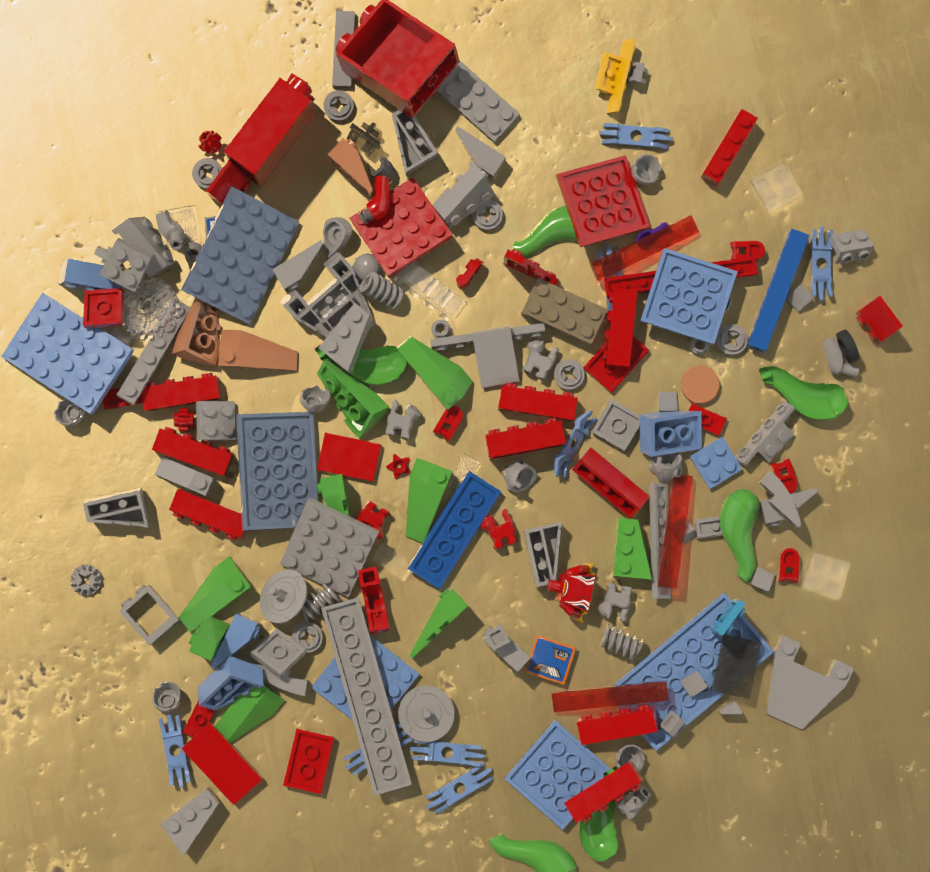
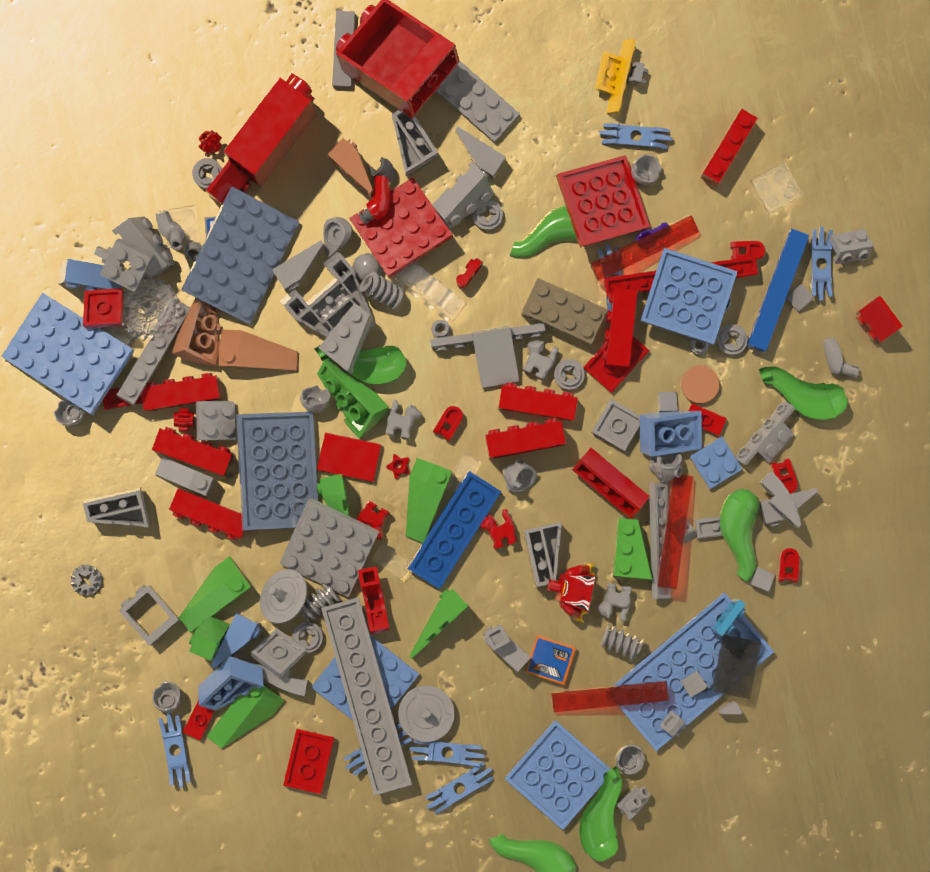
light grey wedge [160,787,220,855] -> none
red tile [181,722,263,805] -> none
light grey gear [323,90,354,121] -> none
clear smoke hips [346,122,381,156] -> none
bright green wedge [396,336,473,409] -> none
red plate [503,249,559,286] -> none
medium blue piece [554,410,598,478] -> none
red brick [564,760,644,823] -> none
red brick [577,704,659,745] -> none
light grey wedge [766,635,854,730] -> none
clear plate [801,552,850,600] -> none
black tyre [836,329,860,364] -> none

